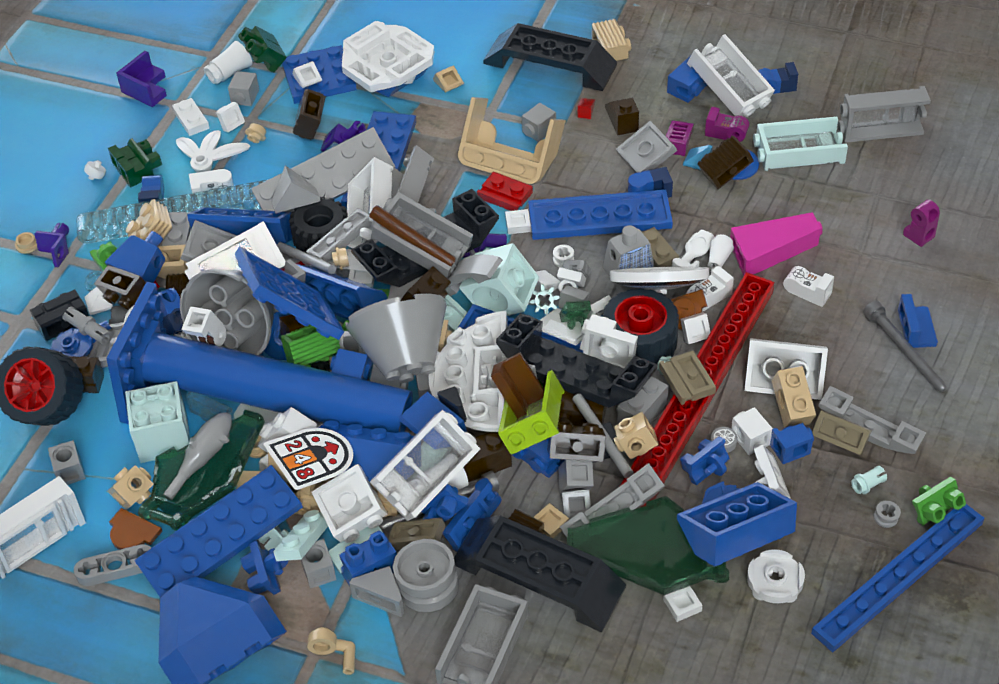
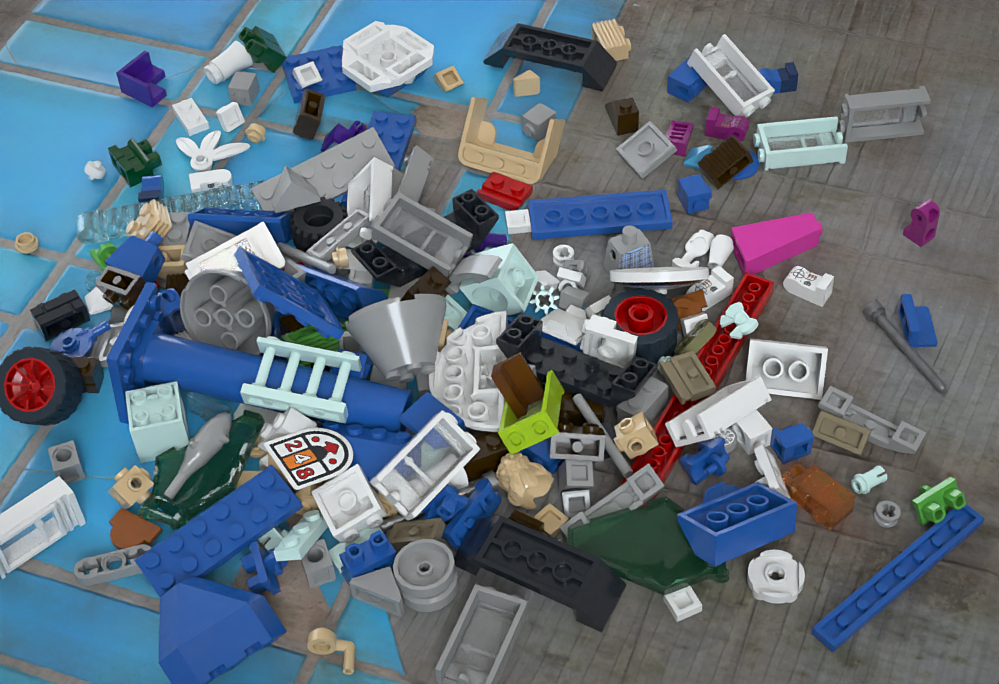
dark purple bracket [34,223,69,267] -> none
light grey pin [63,306,112,345] -> none
white leg [182,307,226,346] -> none
reddish brown axle [369,205,456,267] -> none
black slope [437,386,467,423] -> none
clear green tile [559,301,592,330] -> none
red piece [578,98,595,119] -> none
leg [628,167,673,198] -> none
dark tan plate [642,227,679,267] -> none
tan brick [772,366,816,428] -> none
none -> light aqua fence [240,336,362,423]
none -> tan hair [496,452,554,510]
none -> tan slope [513,70,540,97]
none -> white door [665,376,772,447]
none -> olive beam [674,319,717,356]
none -> blue brick [677,174,712,214]
none -> light aqua piece [720,302,758,339]
none -> clear orange brick [781,462,856,530]

